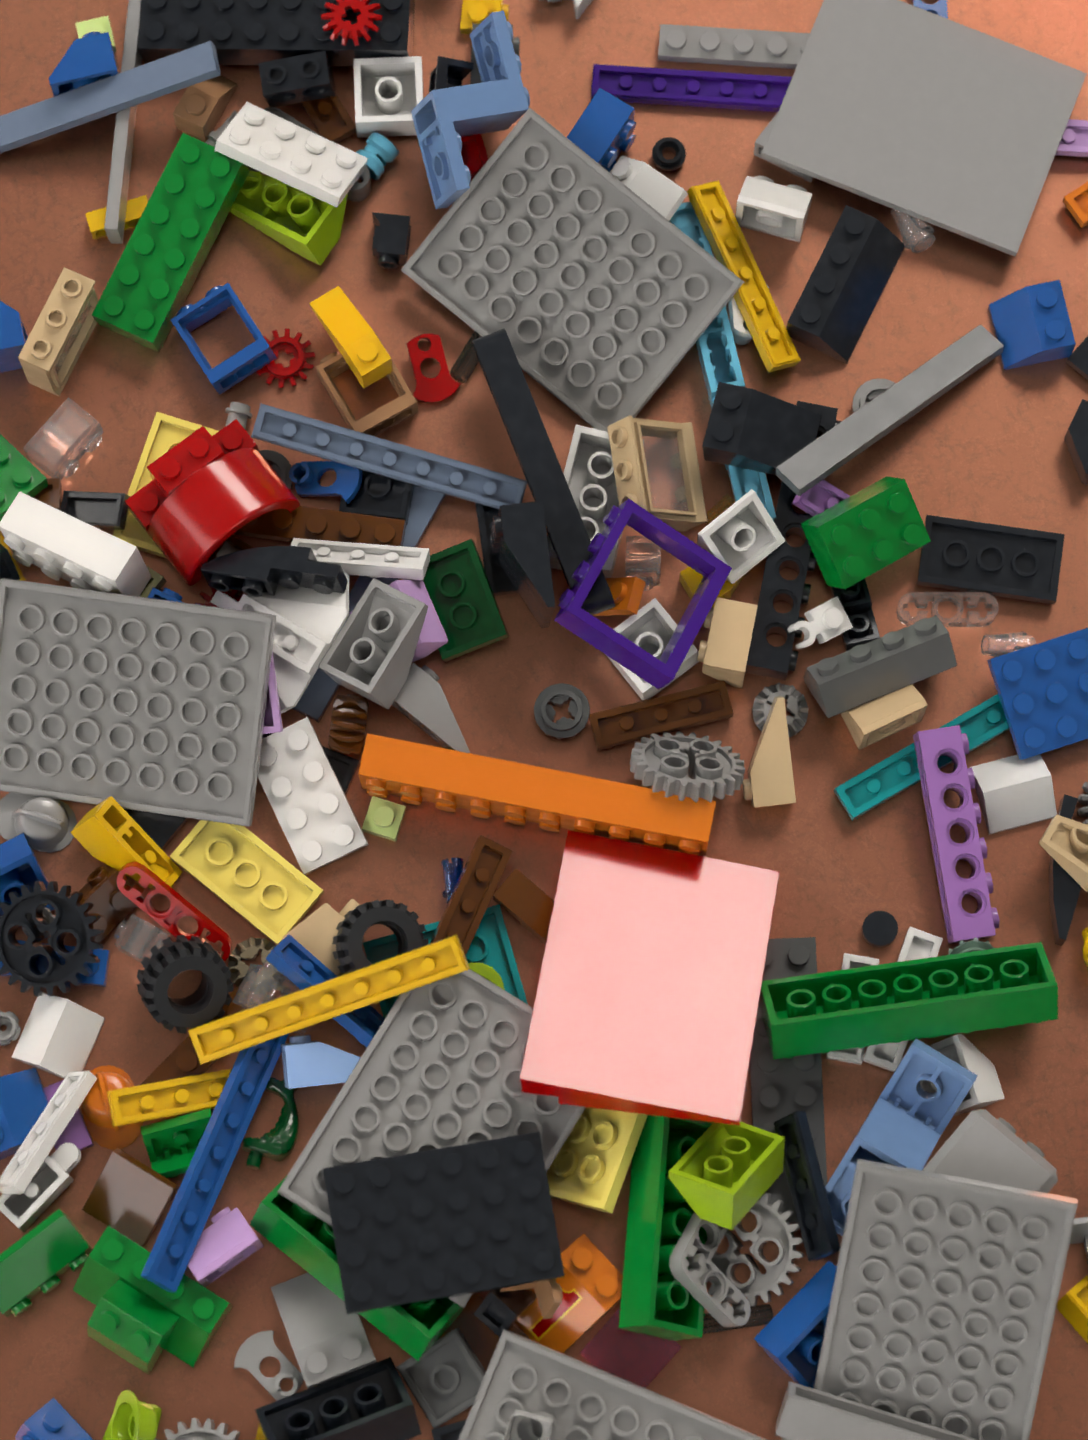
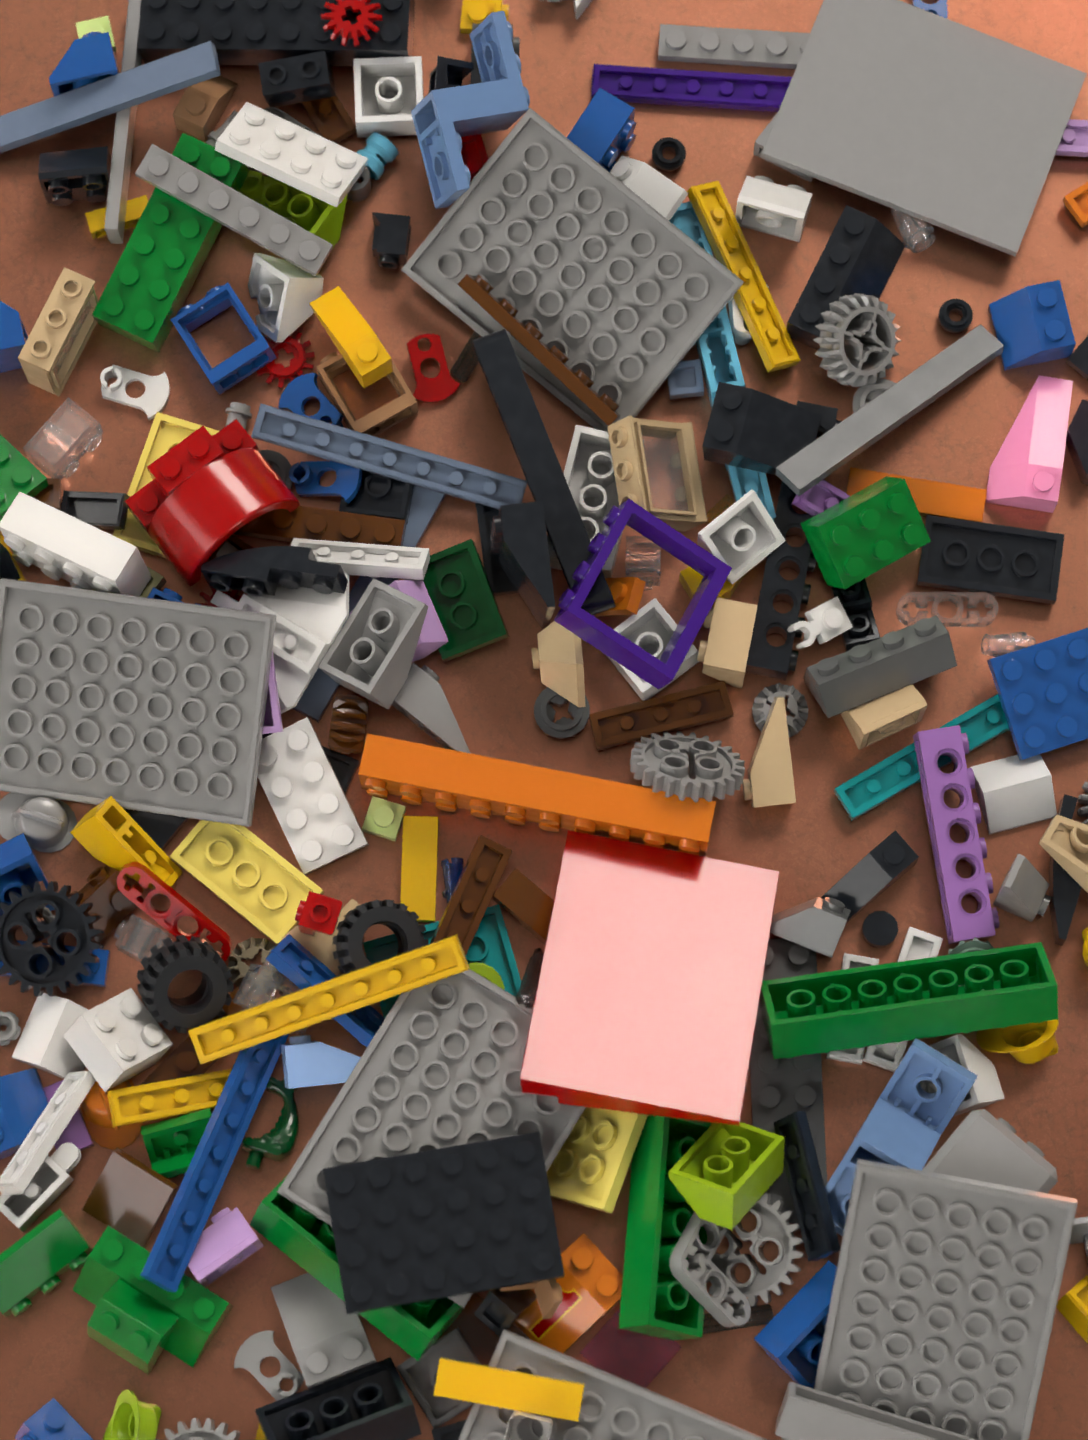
none -> black slope [38,146,111,206]
none -> white brick [63,988,173,1092]
none -> white piece [100,364,170,421]
none -> light grey plate [135,144,333,277]
none -> white slope [248,253,324,342]
none -> blue piece [278,373,344,427]
none -> red bracket [295,891,343,936]
none -> yellow tile [400,816,439,923]
none -> yellow tile [433,1358,585,1422]
none -> reddish brown plate [458,274,621,426]
none -> clear smoke axle [516,948,544,1008]
none -> tan slope [531,621,586,707]
none -> sand blue plate [667,359,704,399]
none -> slope [771,897,851,958]
none -> light grey gear [814,293,902,387]
none -> black slope [821,830,919,923]
none -> orange tile [846,467,987,522]
none -> black plate [938,299,973,333]
none -> yellow piece [976,1019,1059,1064]
none -> bright pink wedge [985,375,1073,513]
none -> light grey slope [993,854,1051,922]

